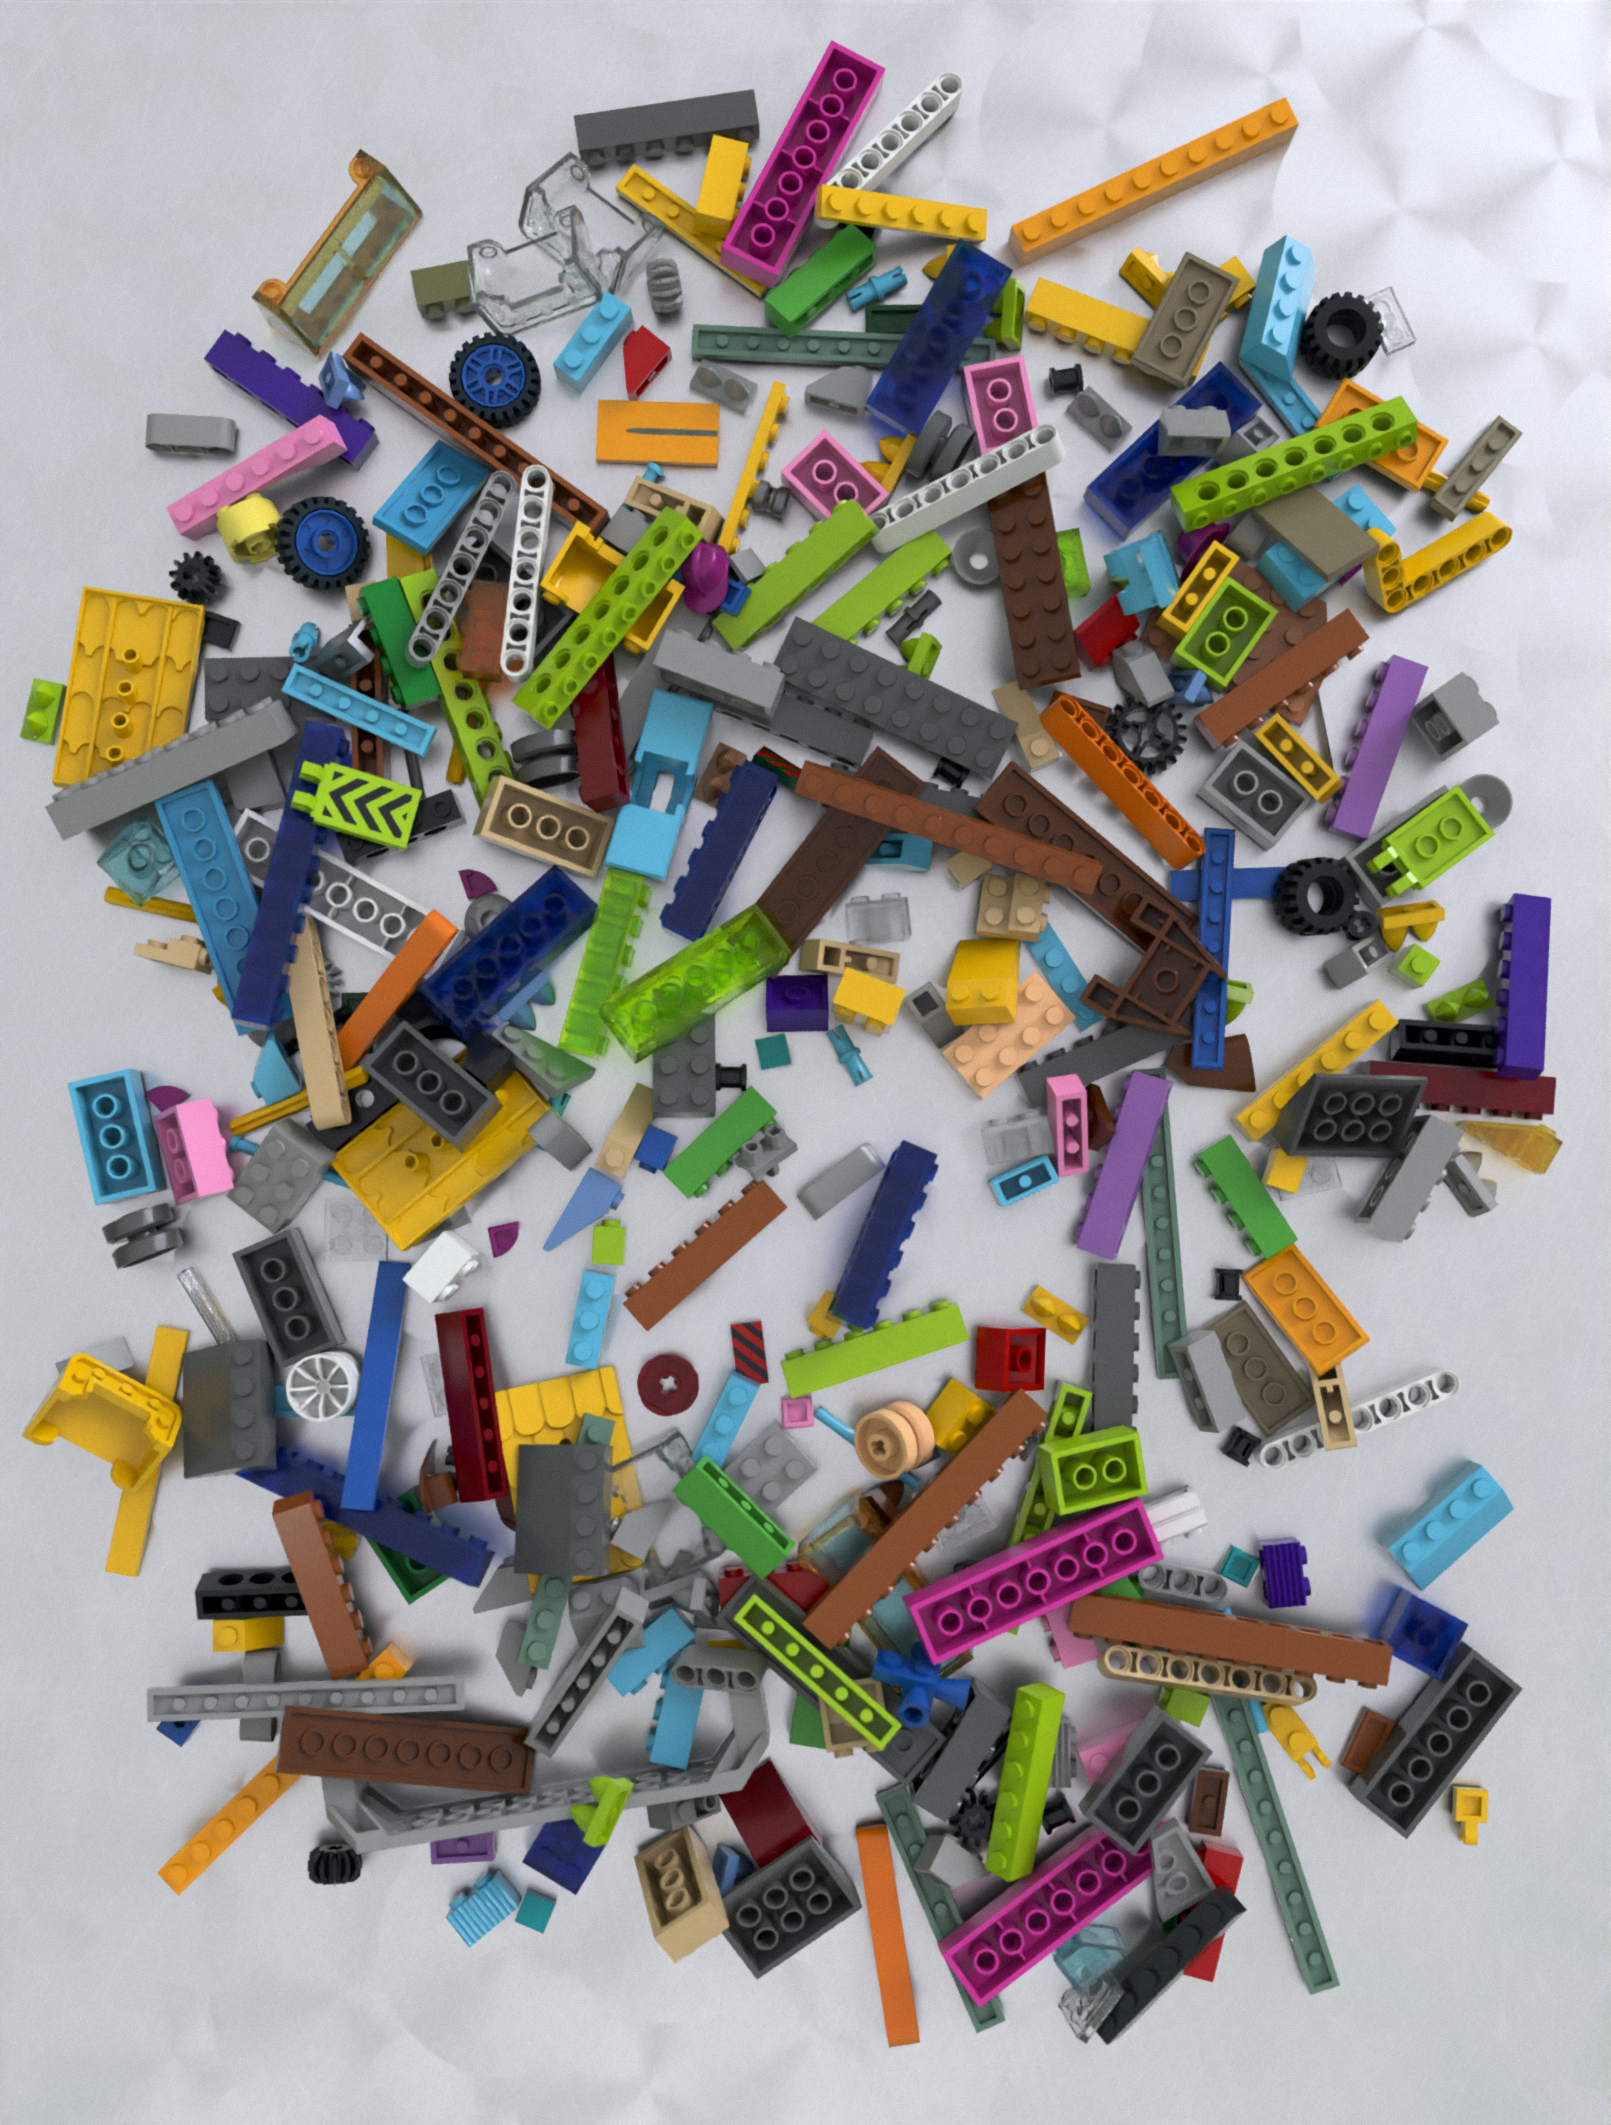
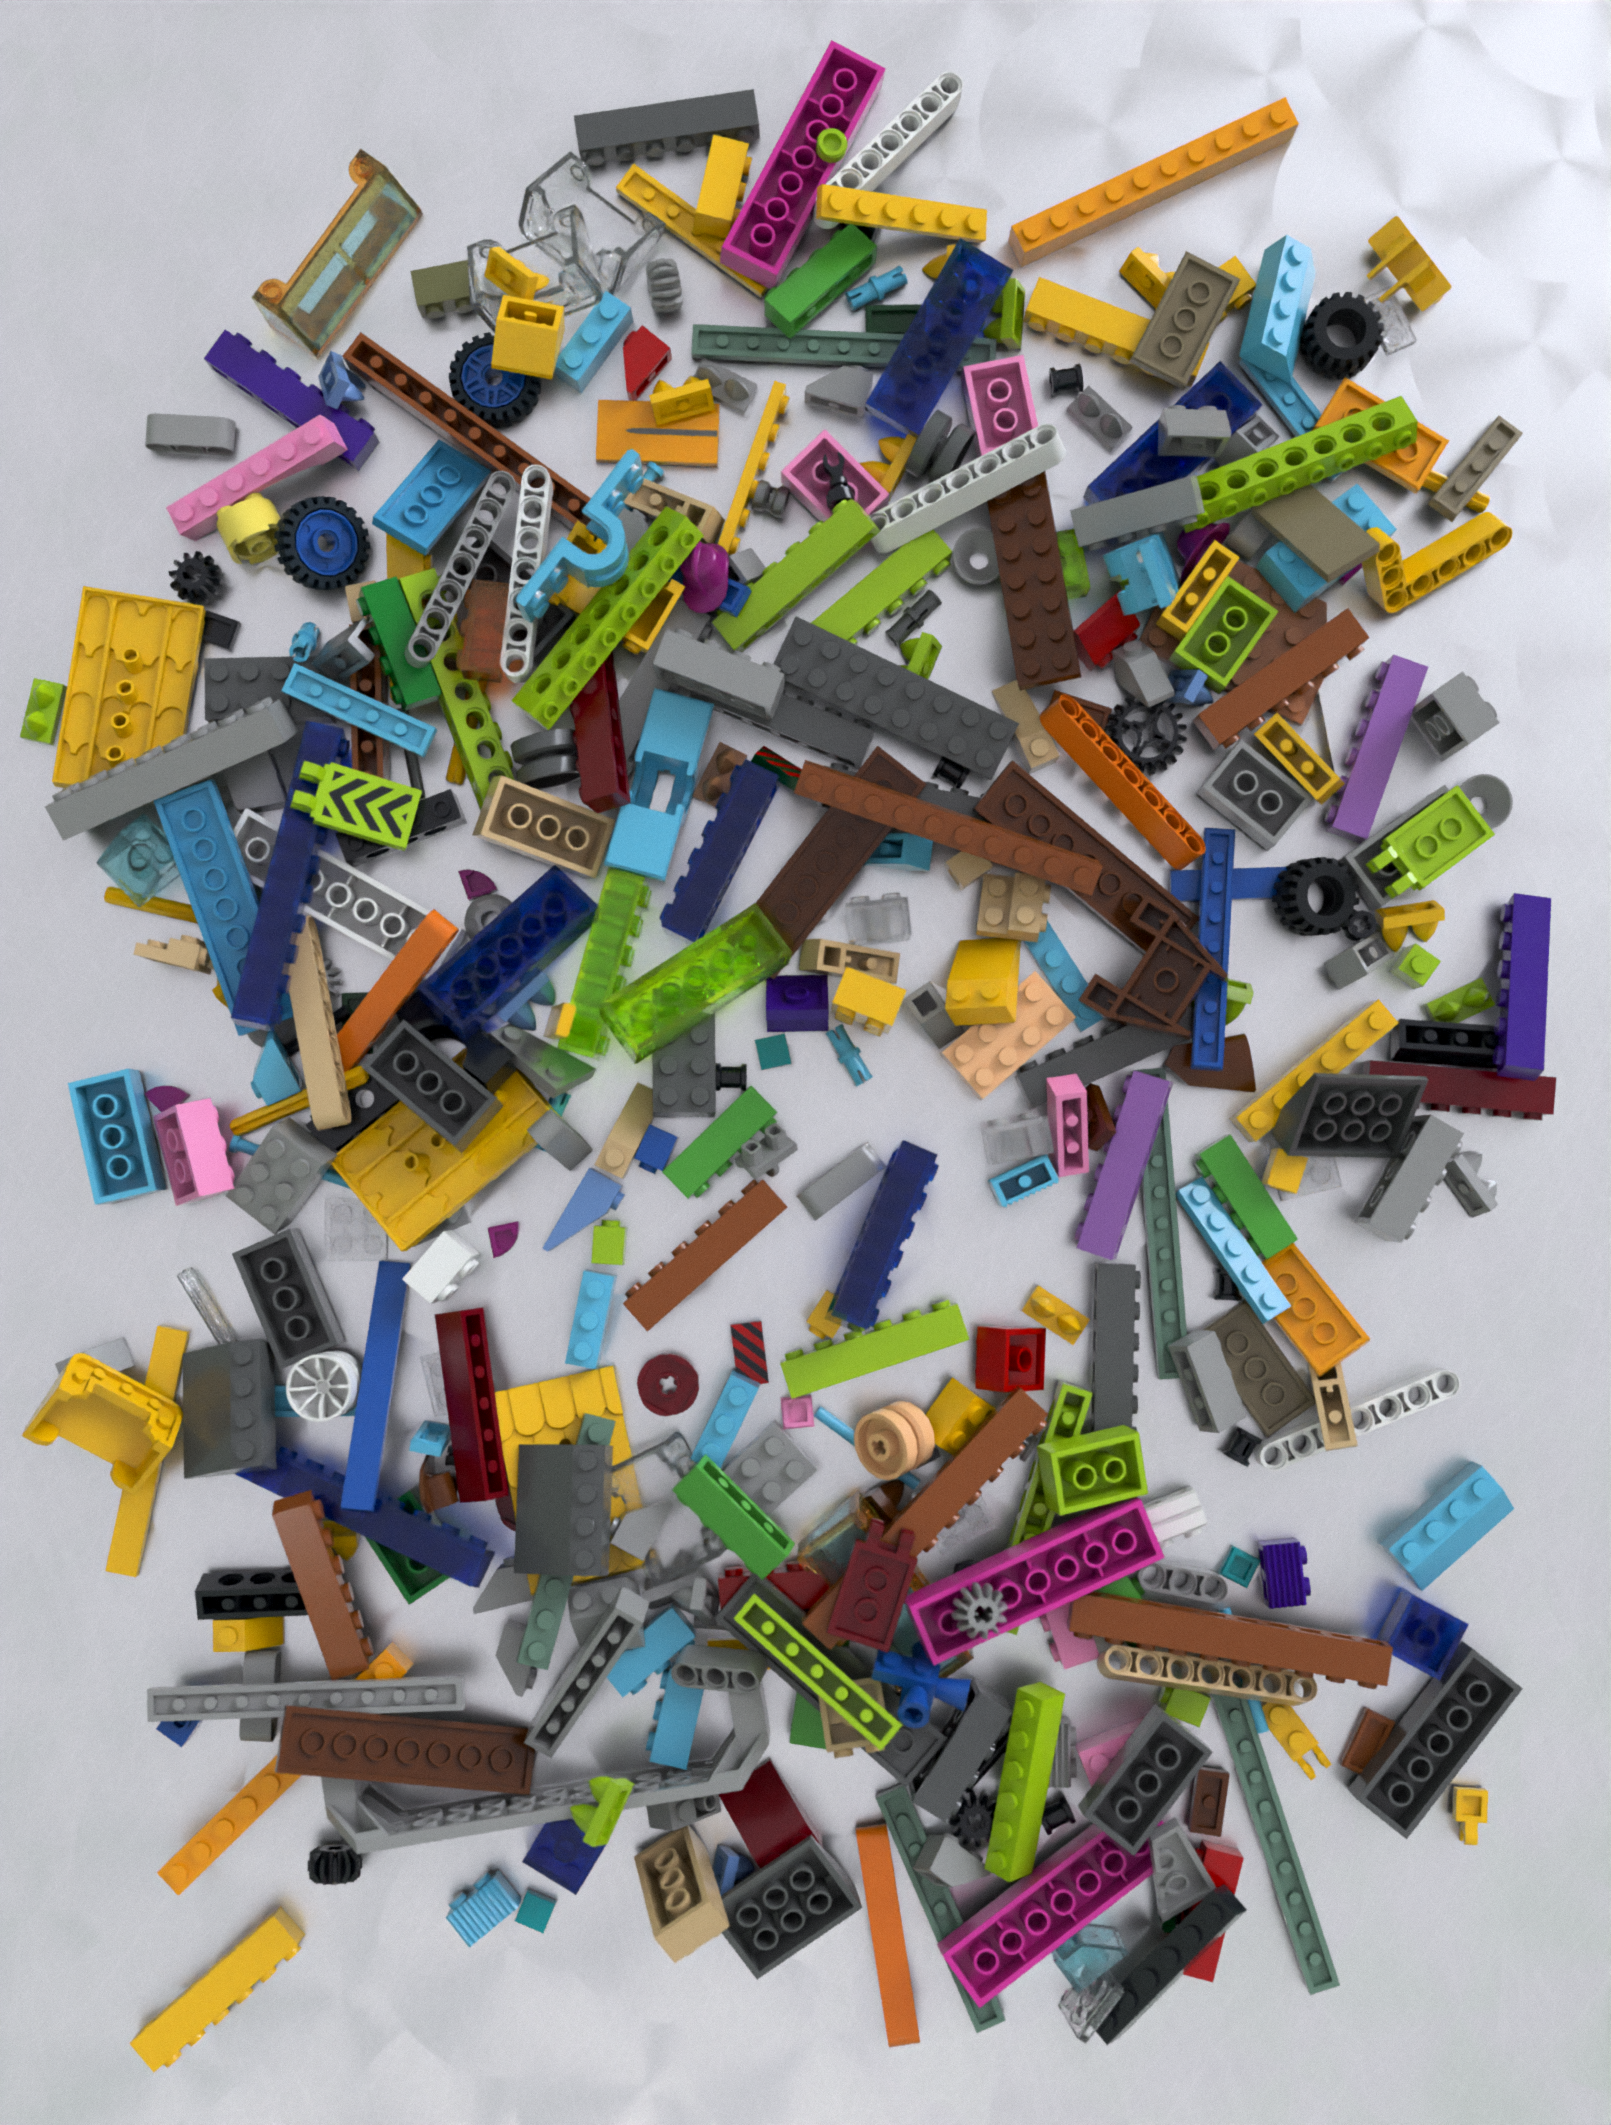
dark grey wheel [102,1203,184,1270] -> none
medium lavender plate [430,1832,496,1865] -> none
clear yellow slope [1455,1120,1563,1174] -> none
none -> yellow brick [129,1906,305,2072]
none -> medium azure plate [409,1420,451,1457]
none -> yellow tile [484,247,549,300]
none -> yellow slope [491,295,565,380]
none -> medium azure piece [516,449,644,623]
none -> yellow tile [543,1002,576,1040]
none -> yellow tile [649,375,715,425]
none -> lime tile [816,128,847,163]
none -> black piece [823,452,855,510]
none -> dark red tile [826,1518,918,1652]
none -> light grey gear [952,1582,1008,1639]
none -> light grey brick [1070,476,1205,551]
none -> medium azure plate [1176,1177,1291,1324]
none -> yellow piece [1366,216,1452,311]

